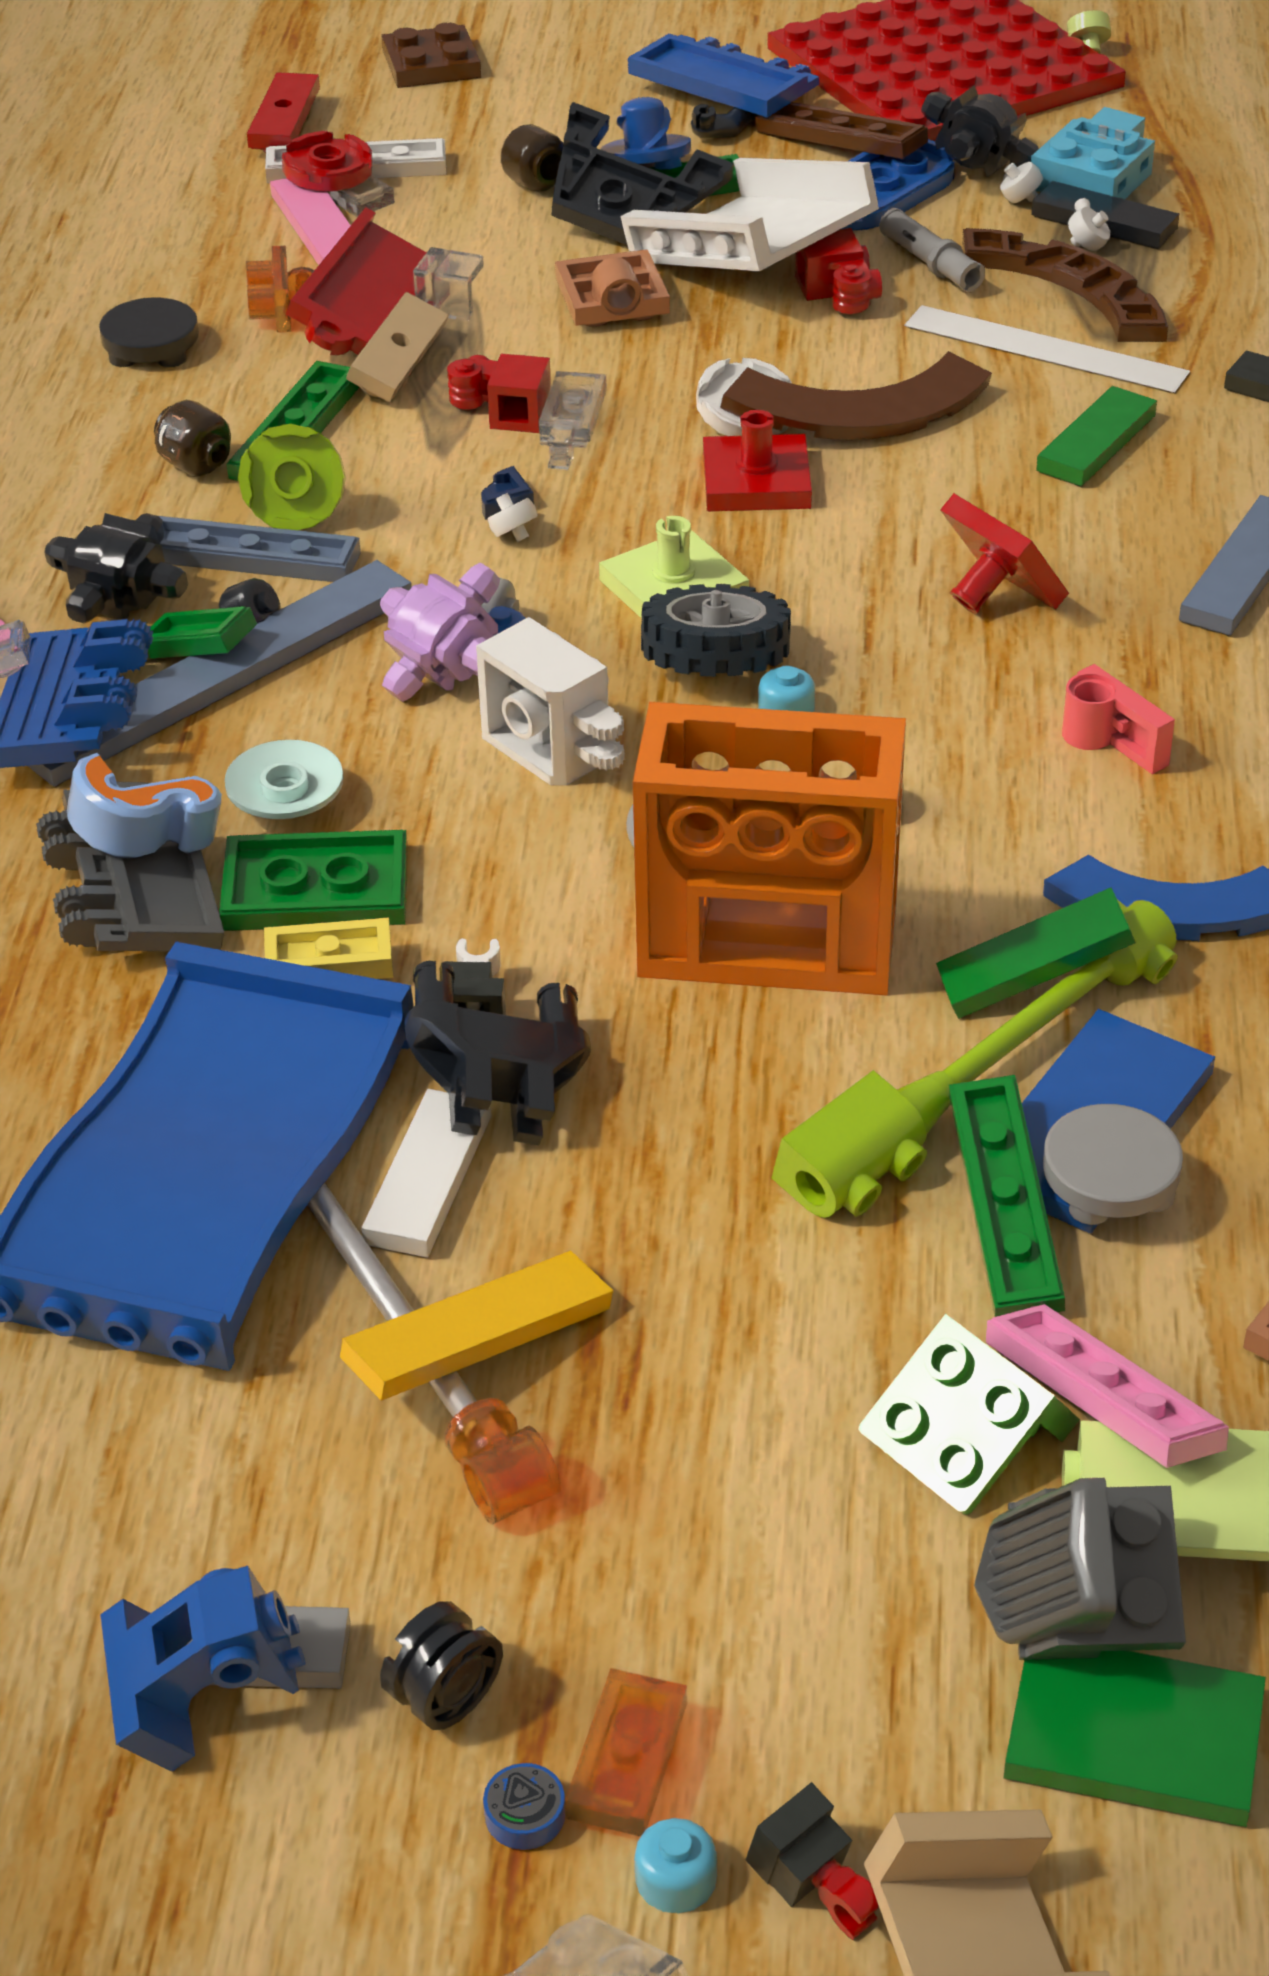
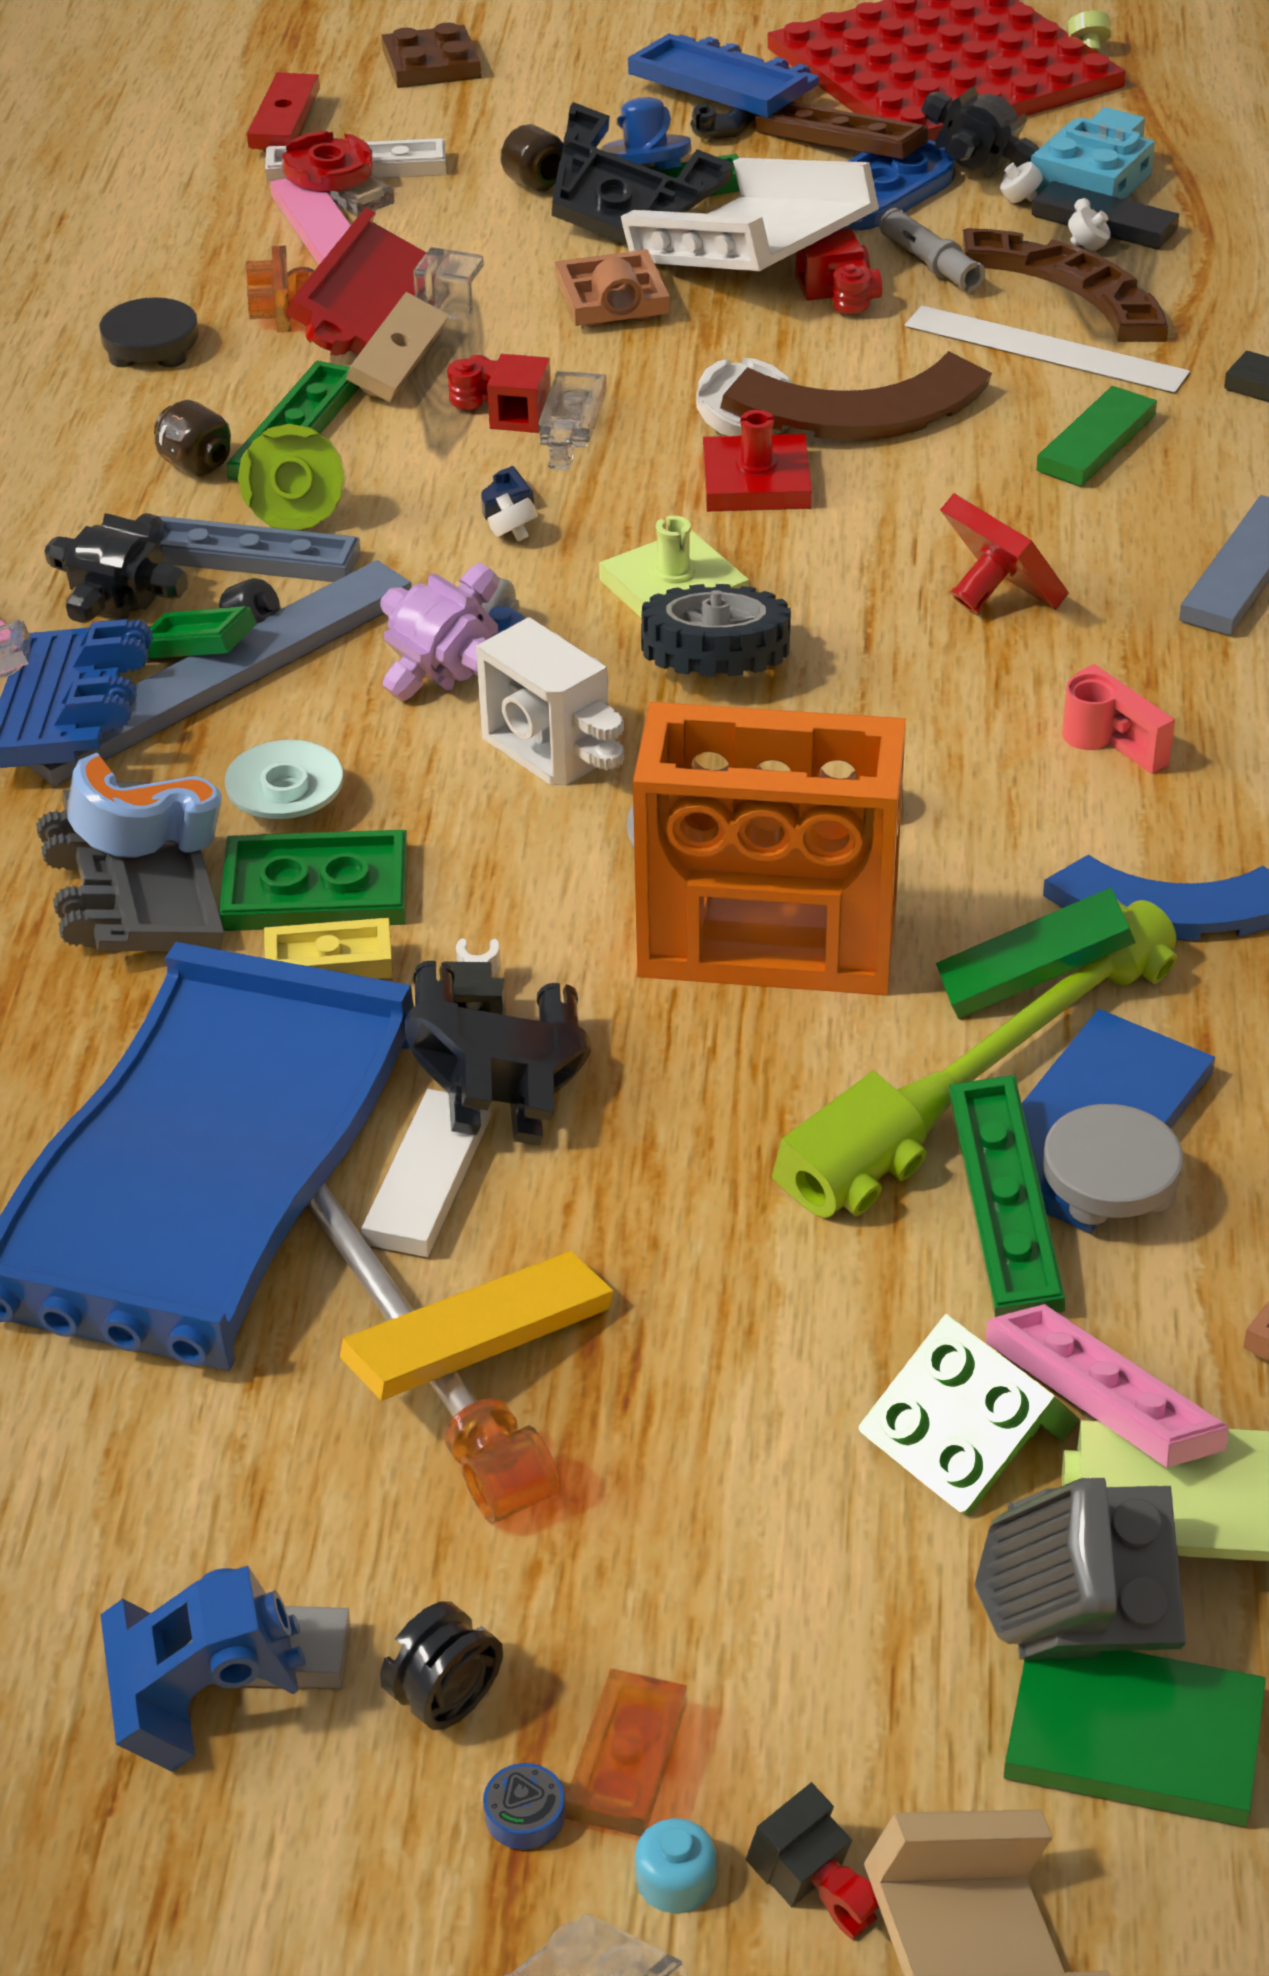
medium azure piece [758,666,815,712] -> none

